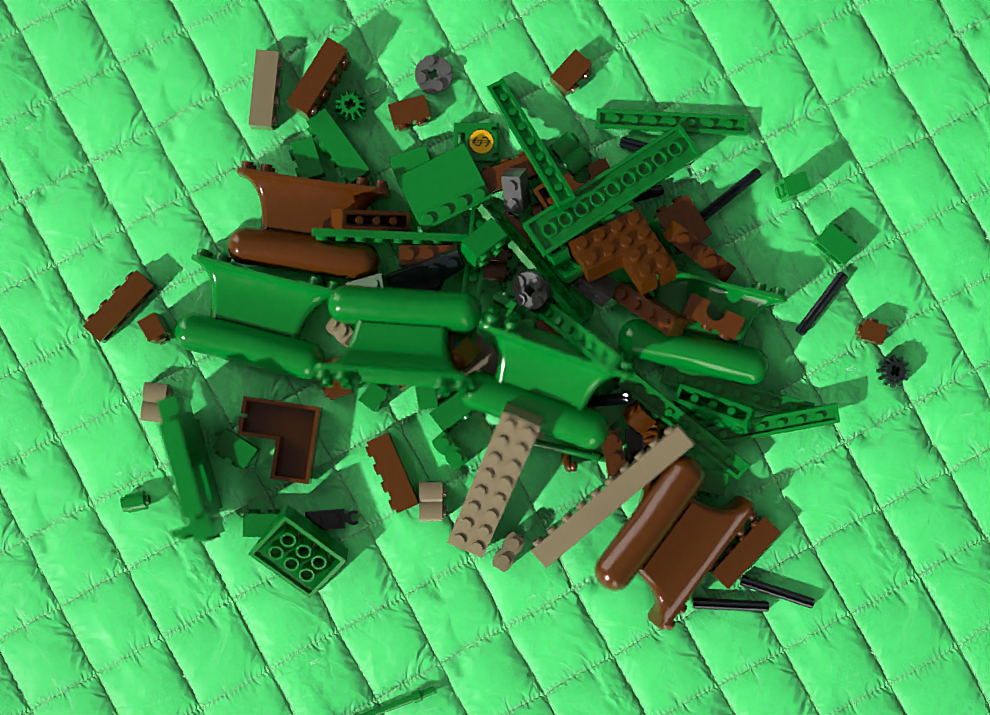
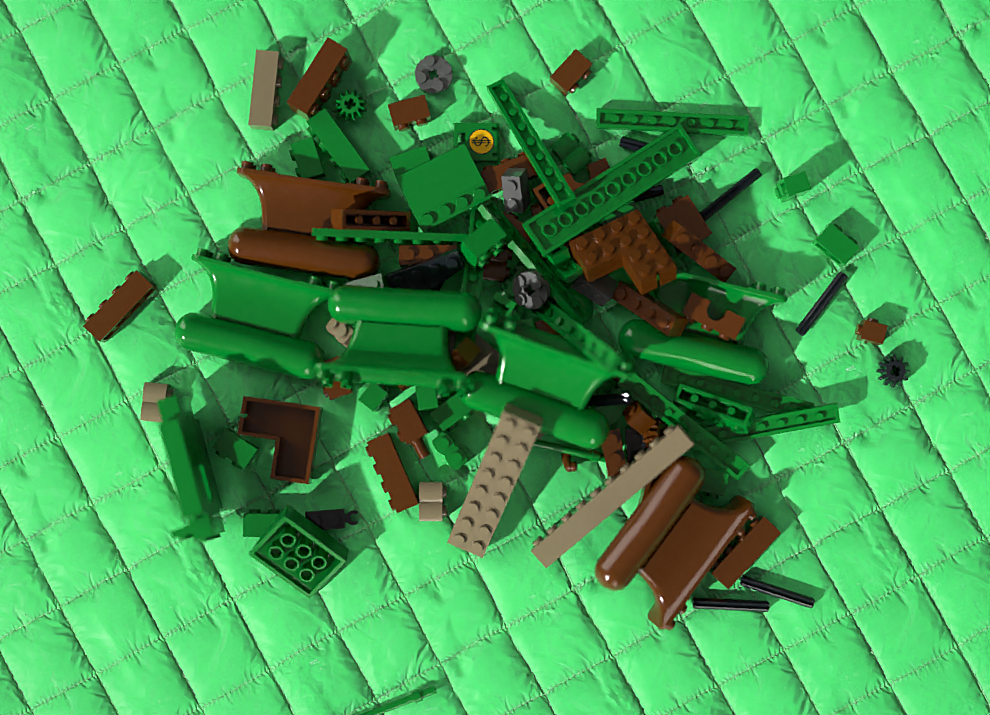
green brick [120,490,151,513] -> none
reddish brown brick [137,312,174,345] -> none
dark tan brick [492,530,524,572] -> none
none -> reddish brown brick [387,399,431,460]

